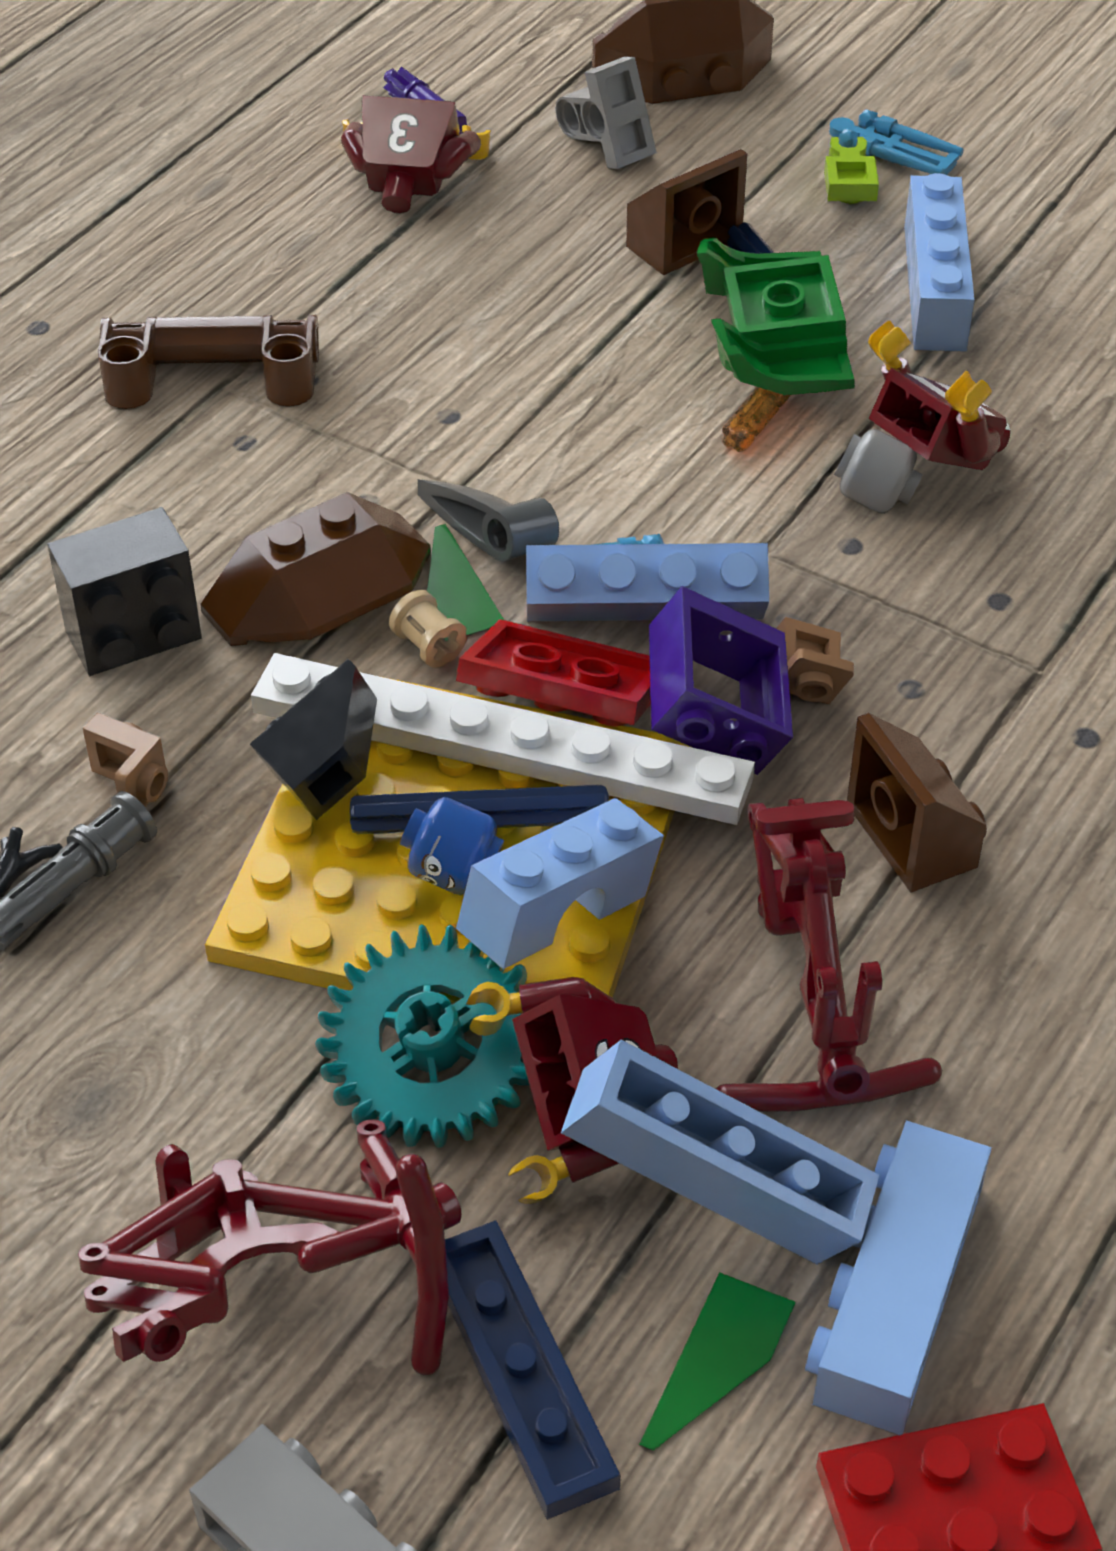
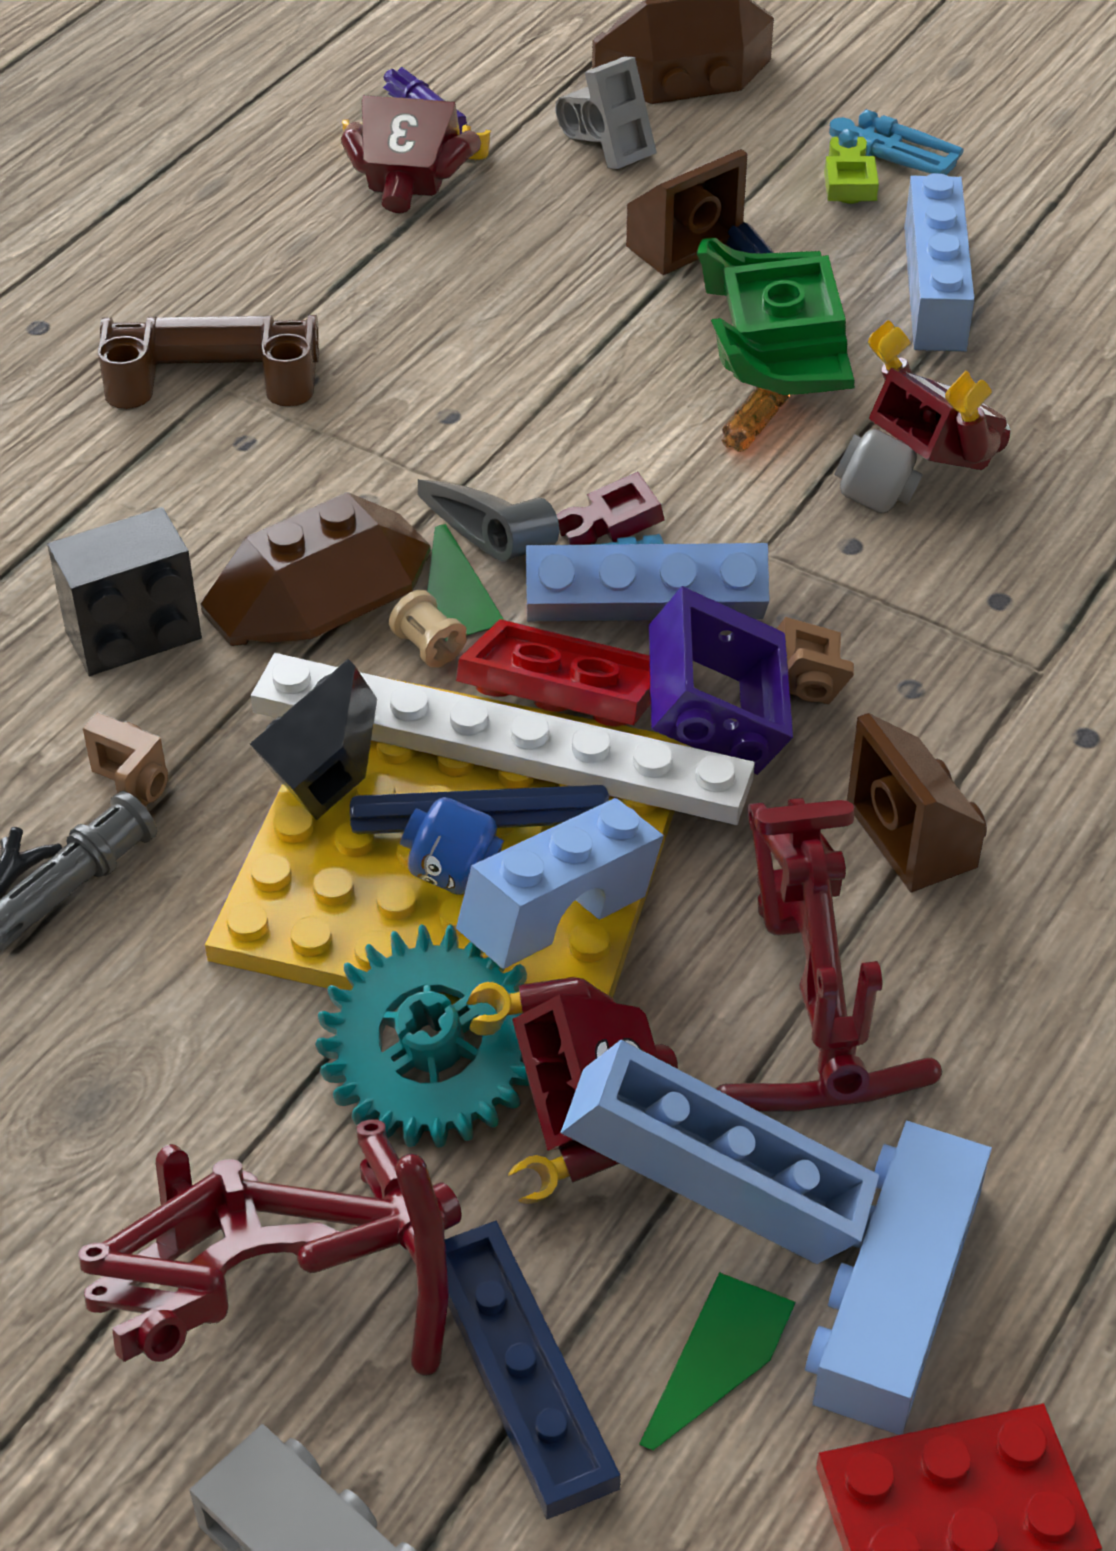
none -> plate [556,471,665,545]

